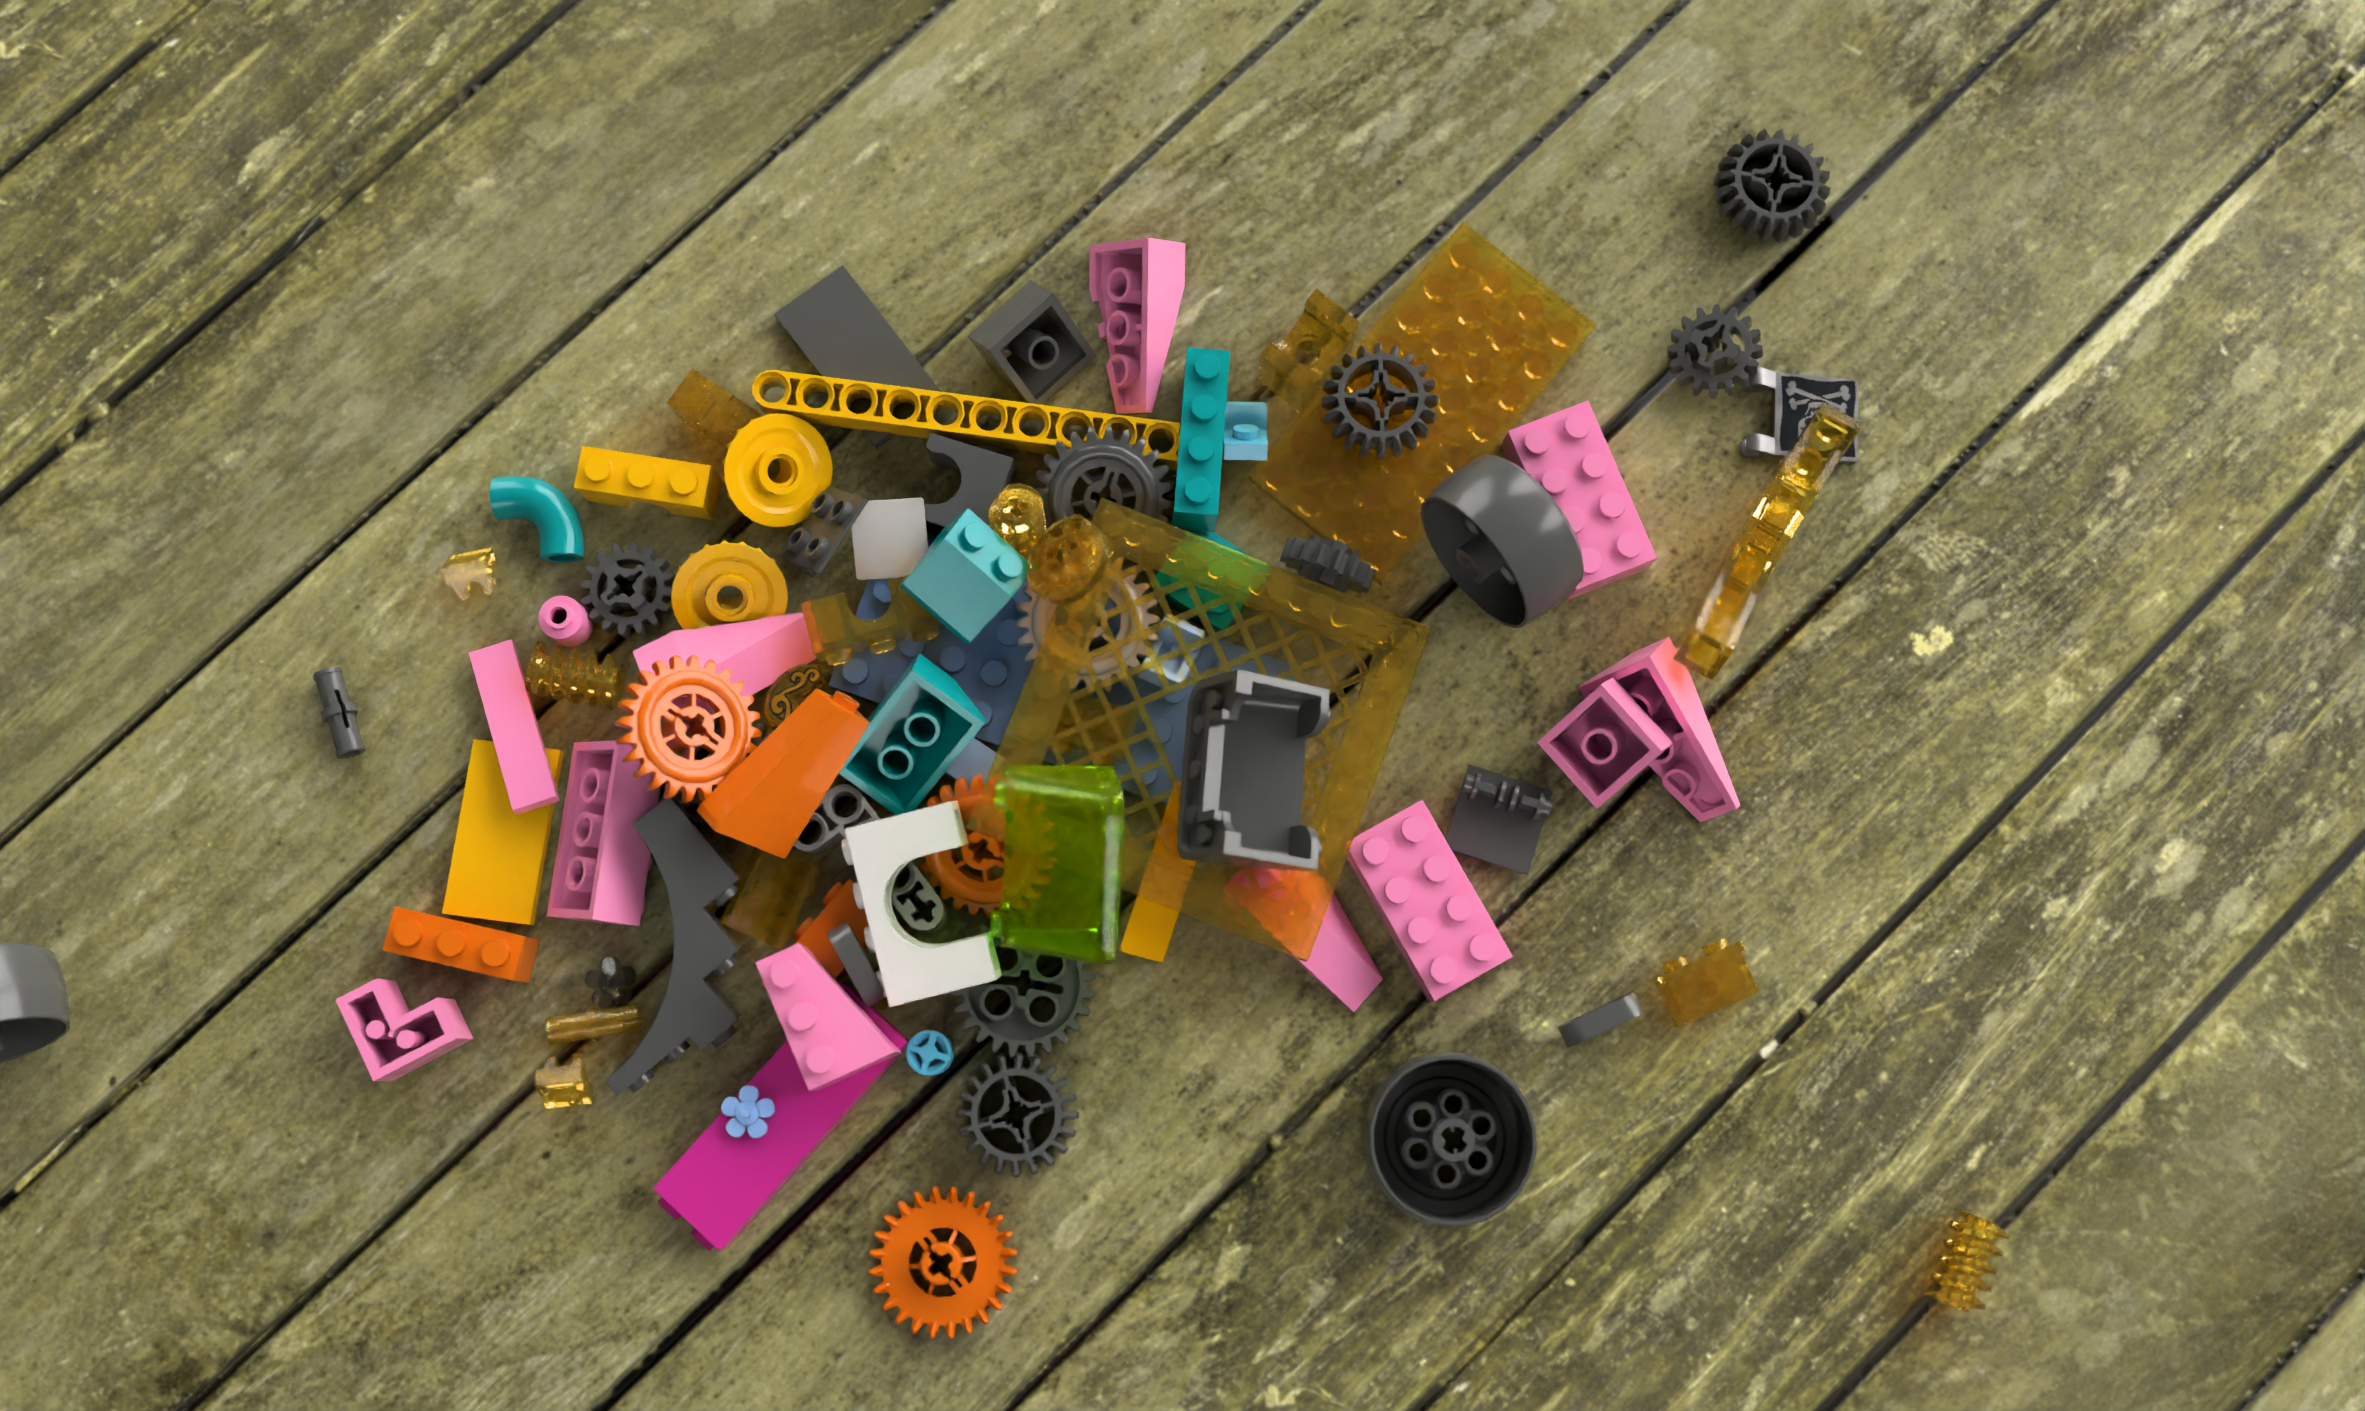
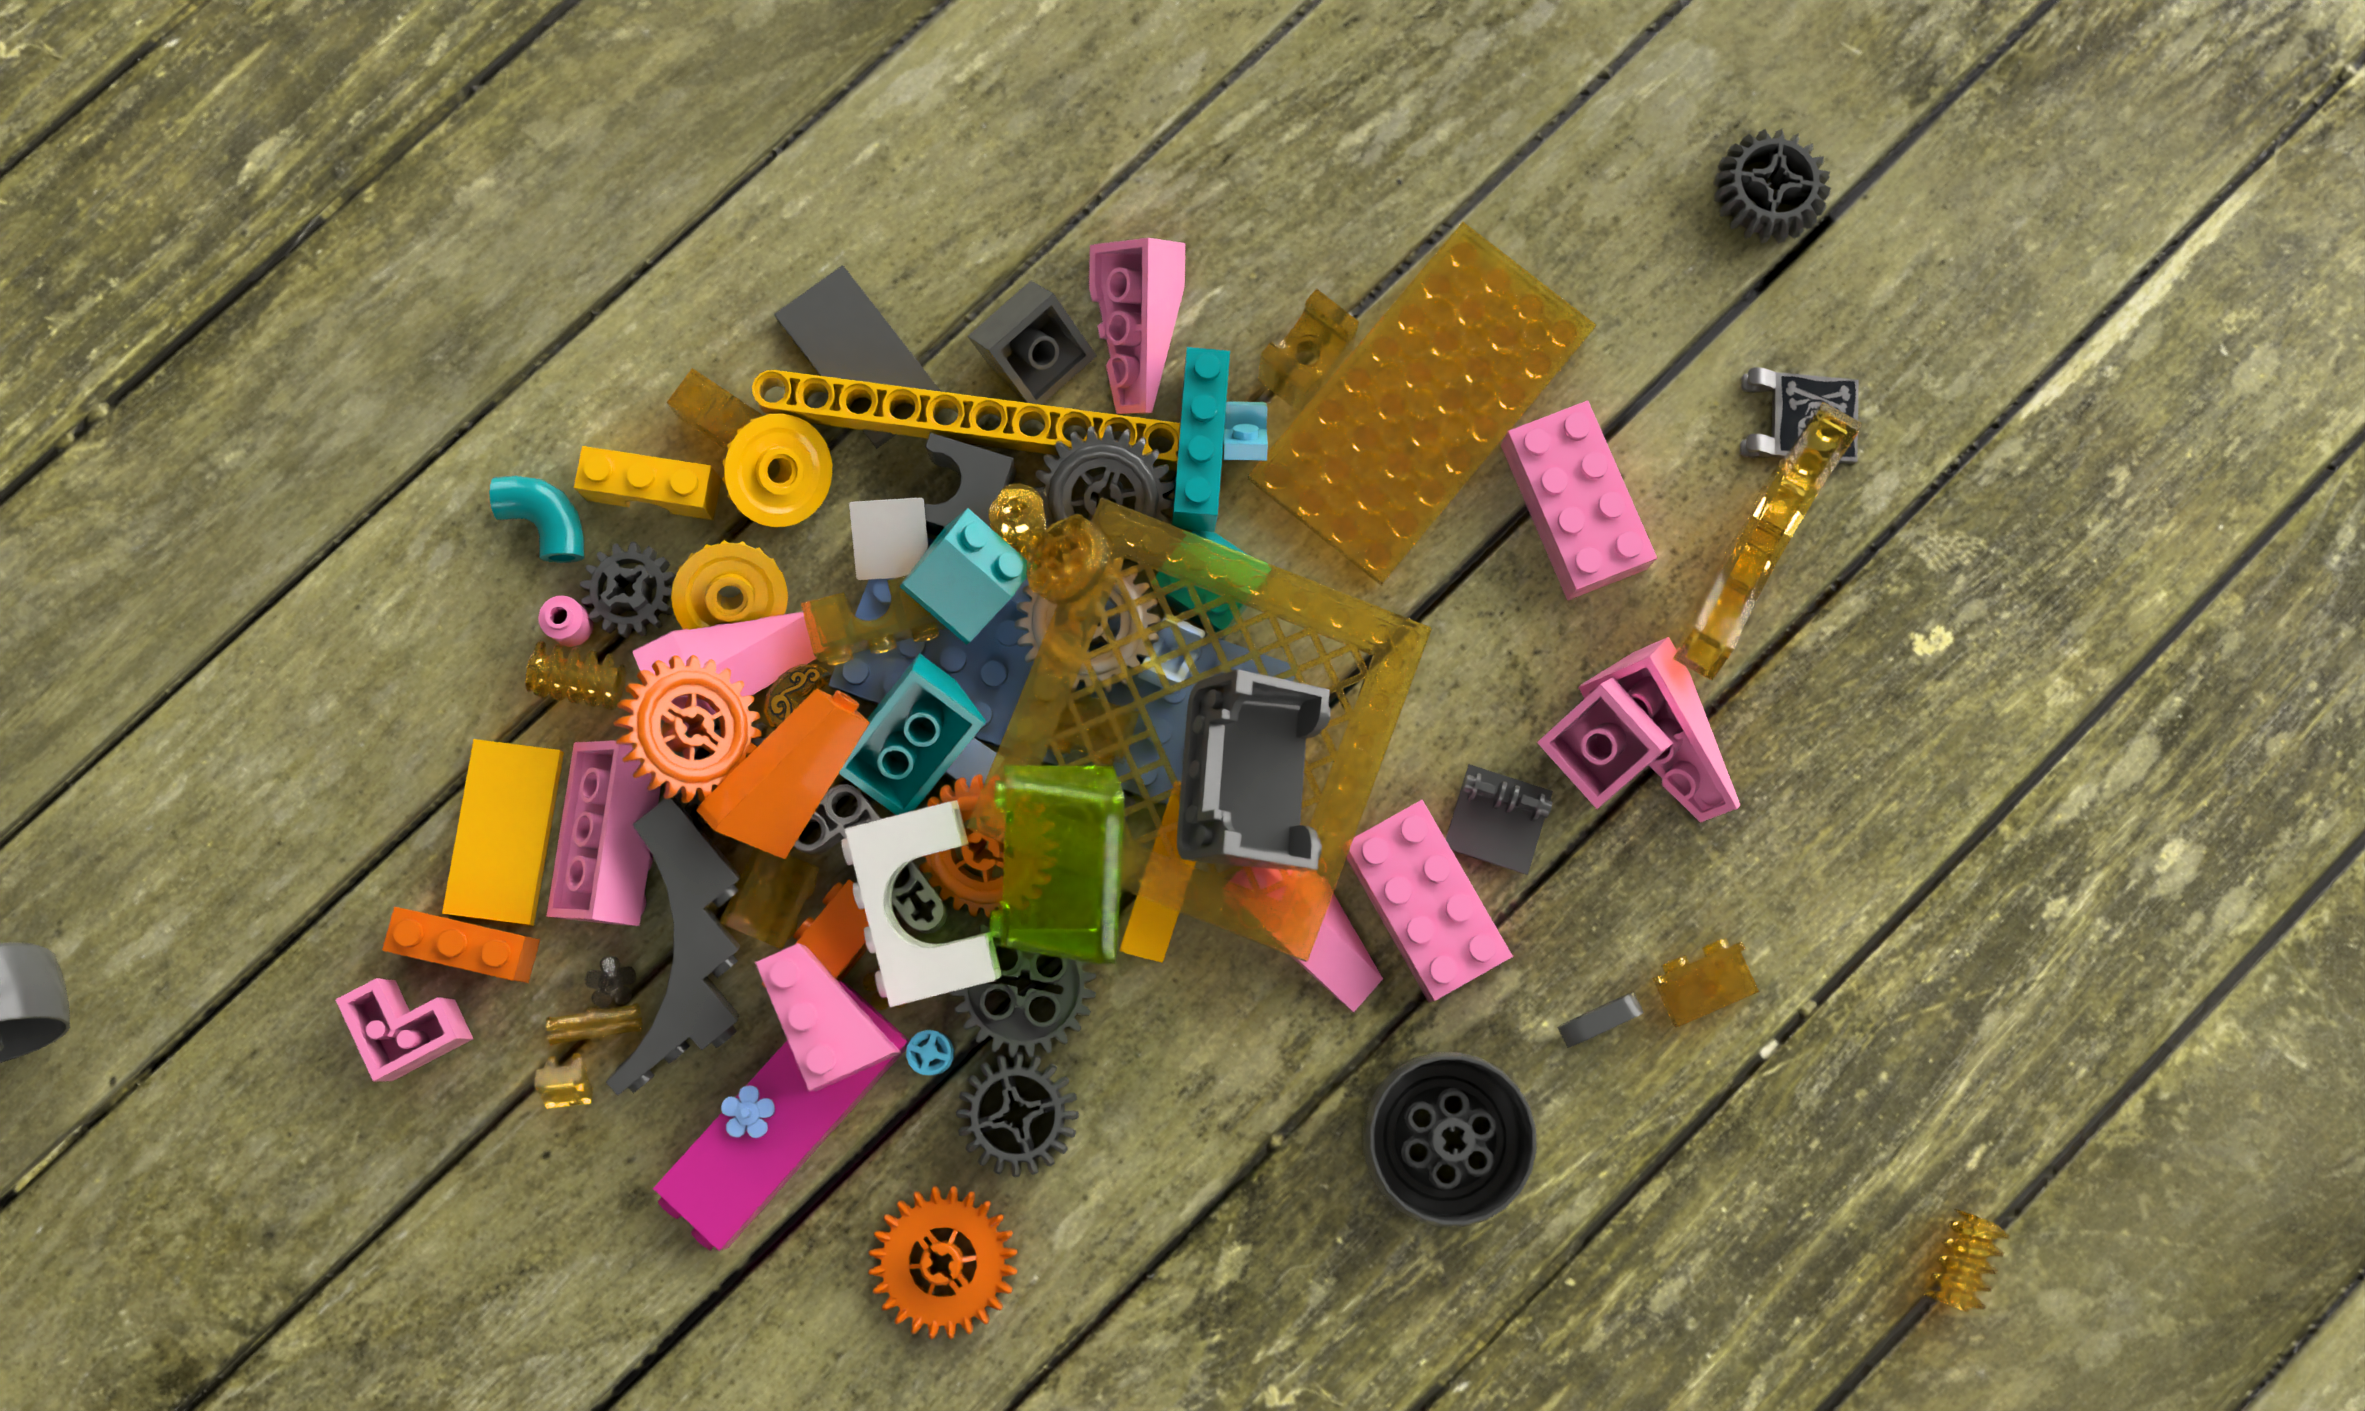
dark grey pin [313,667,366,759] -> none
clear yellow tile [441,547,497,600] -> none
bright pink tile [469,639,560,815] -> none
dark grey hinge [782,486,868,577] -> none
dark grey beam [827,922,886,1007] -> none
dark grey gear [1280,535,1376,596] -> none
dark grey gear [1320,342,1439,461] -> none
dark grey wheel [1421,454,1584,628] -> none
dark grey gear [1667,304,1763,399] -> none

